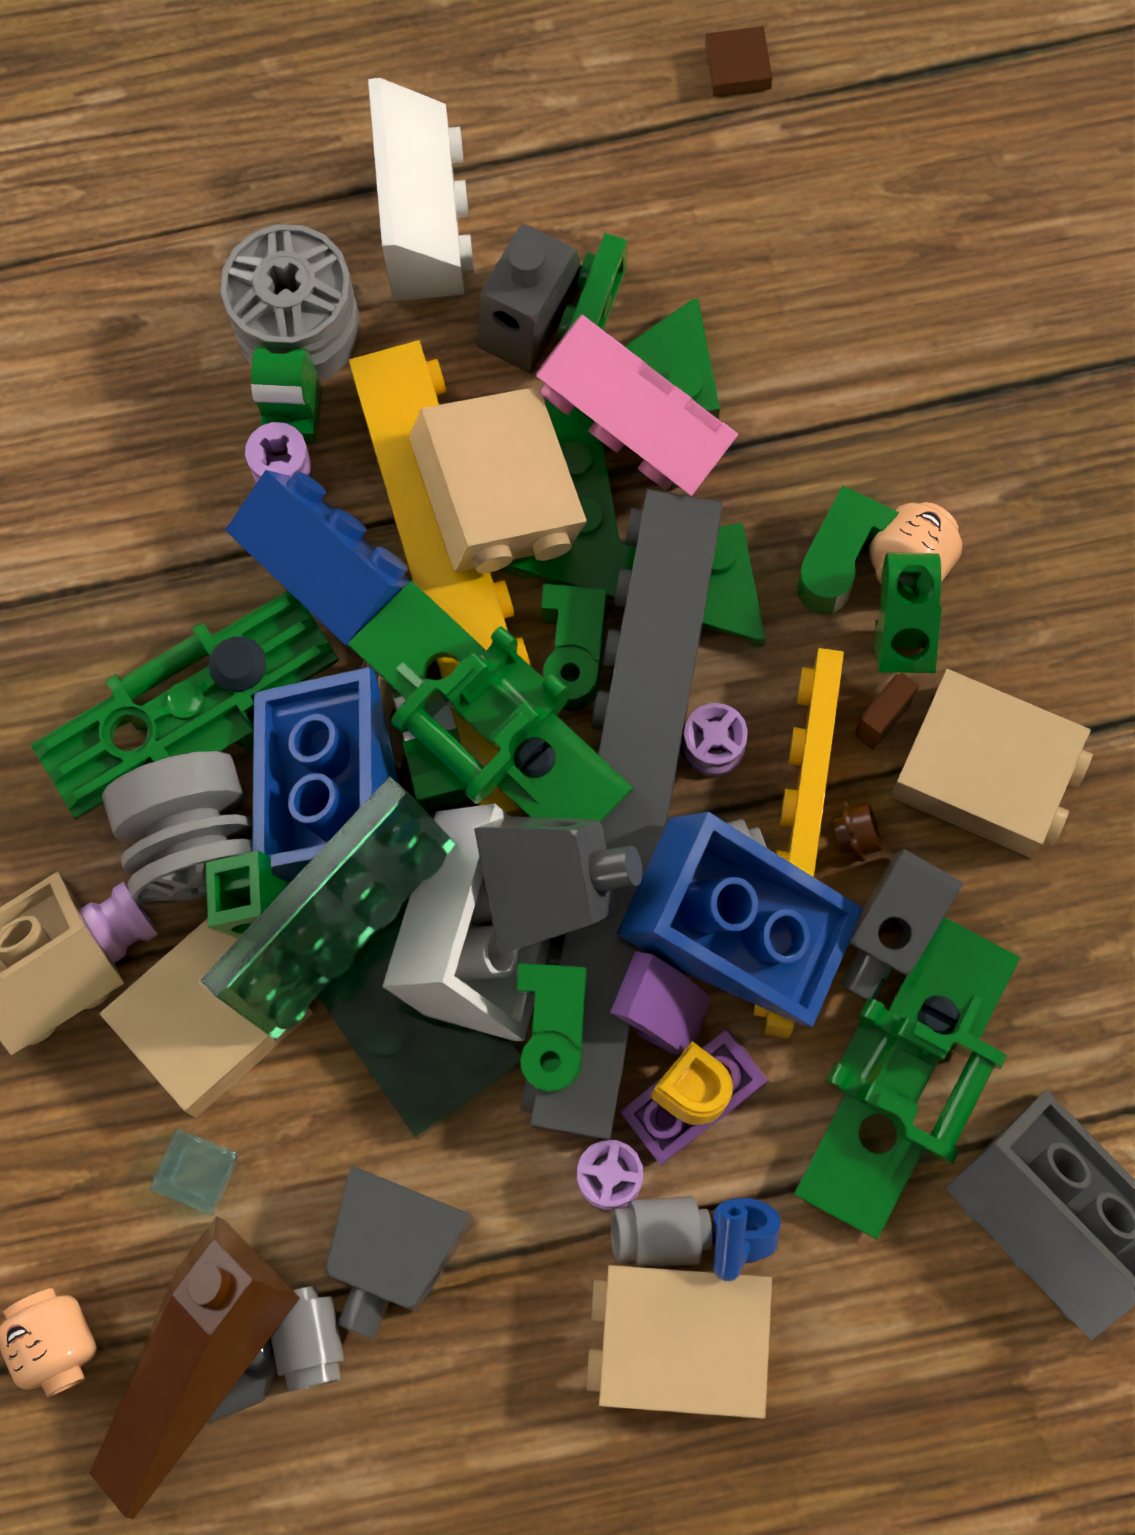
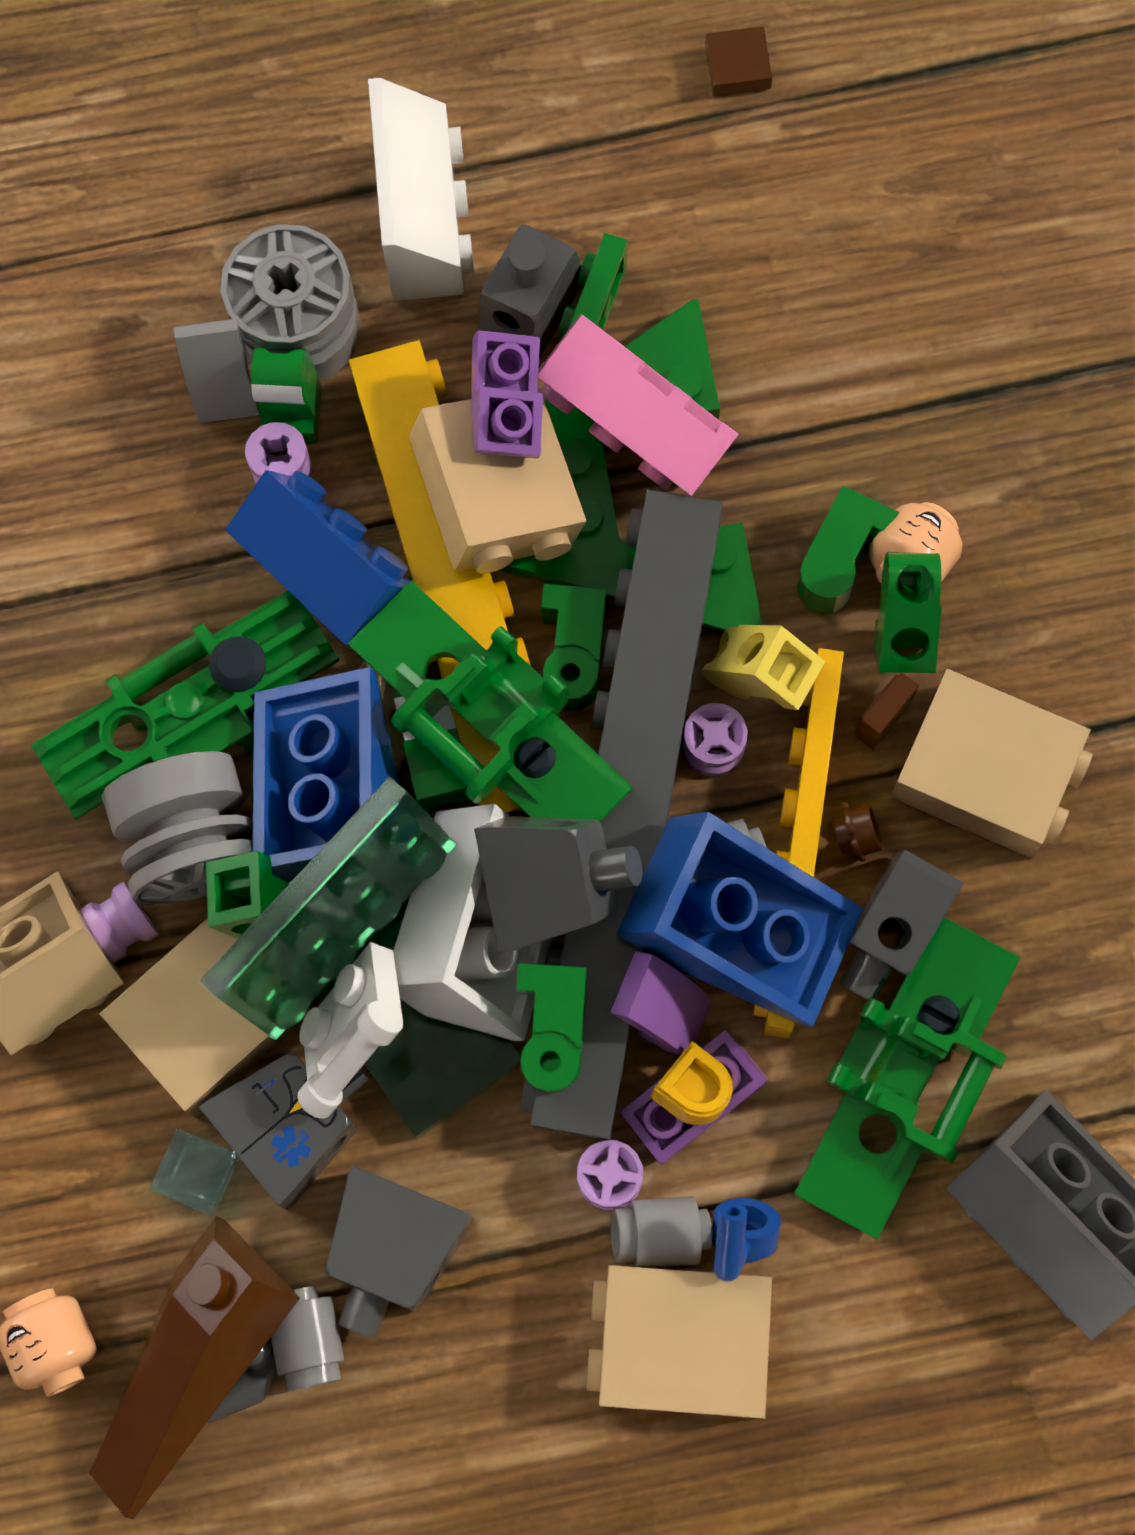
none -> light grey slope [173,319,259,423]
none -> dark grey torso [199,1052,369,1210]
none -> white plate [297,942,403,1119]
none -> medium lavender slope [471,330,543,459]
none -> light yellow leg [702,625,826,710]

